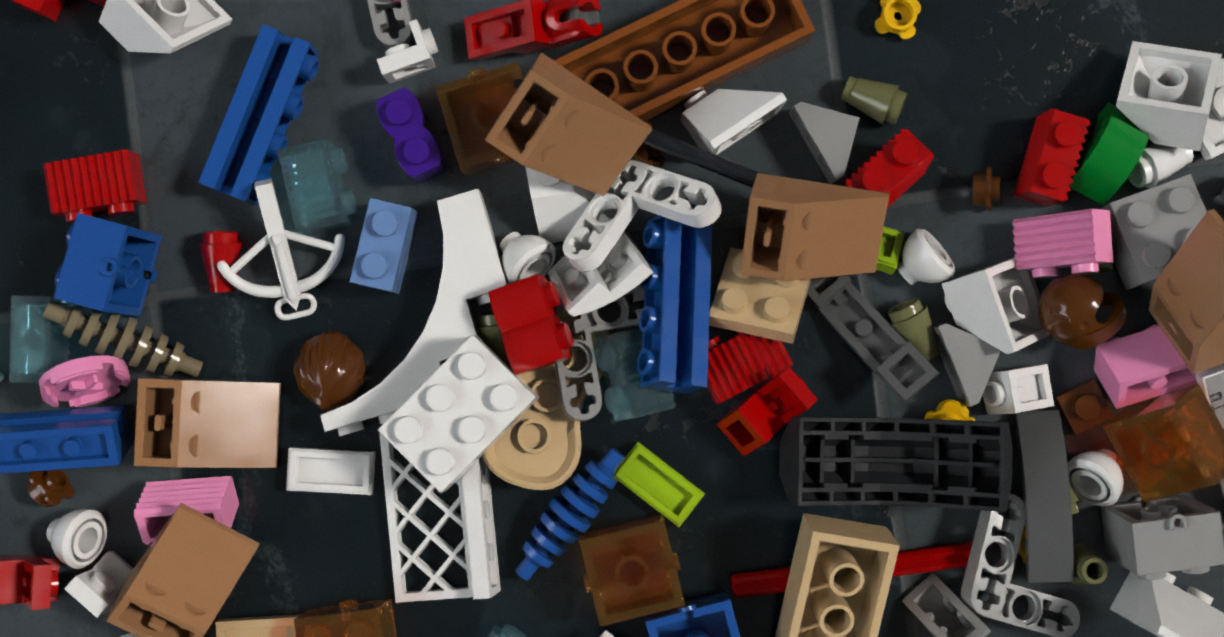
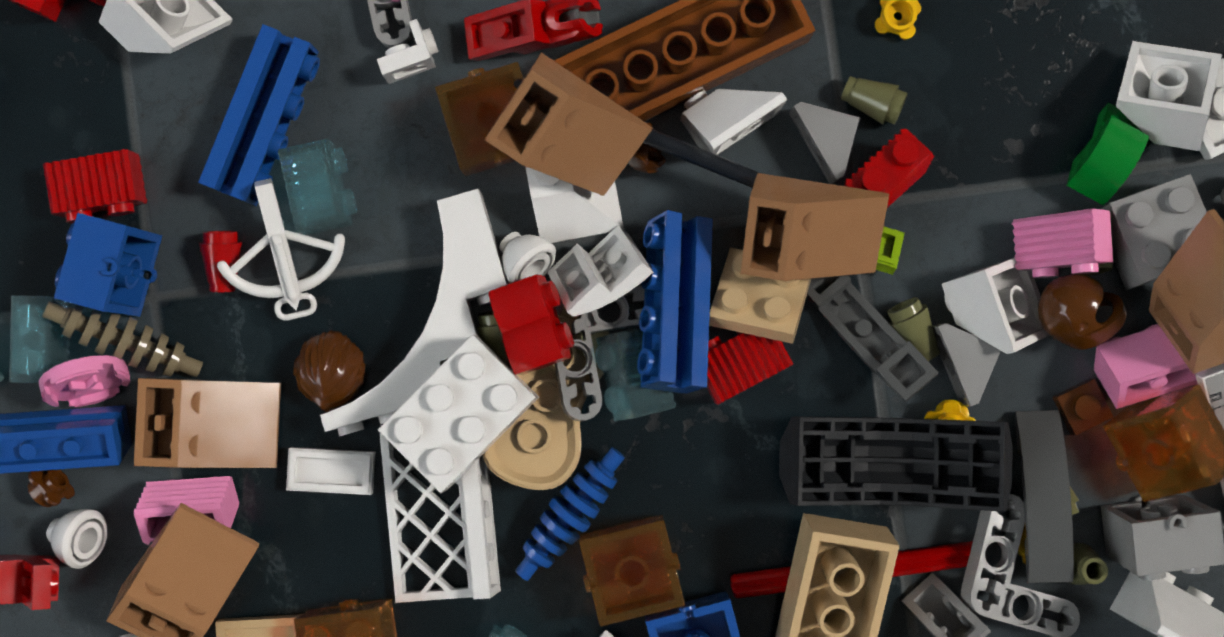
white bracket [64,551,134,618] -> none
medium blue brick [350,198,419,294] -> none
dark purple brick [377,87,446,184] -> none
white beam [563,160,722,272] -> none
lime tile [614,441,705,527] -> none
red brick [716,366,818,456] -> none
white brick [897,228,955,285] -> none
reddish brown plate [973,167,1001,211] -> none
white bracket [982,364,1054,415] -> none
red brick [1013,109,1091,207] -> none
white brick [1068,449,1124,506] -> none
white cone [1128,145,1194,188] -> none

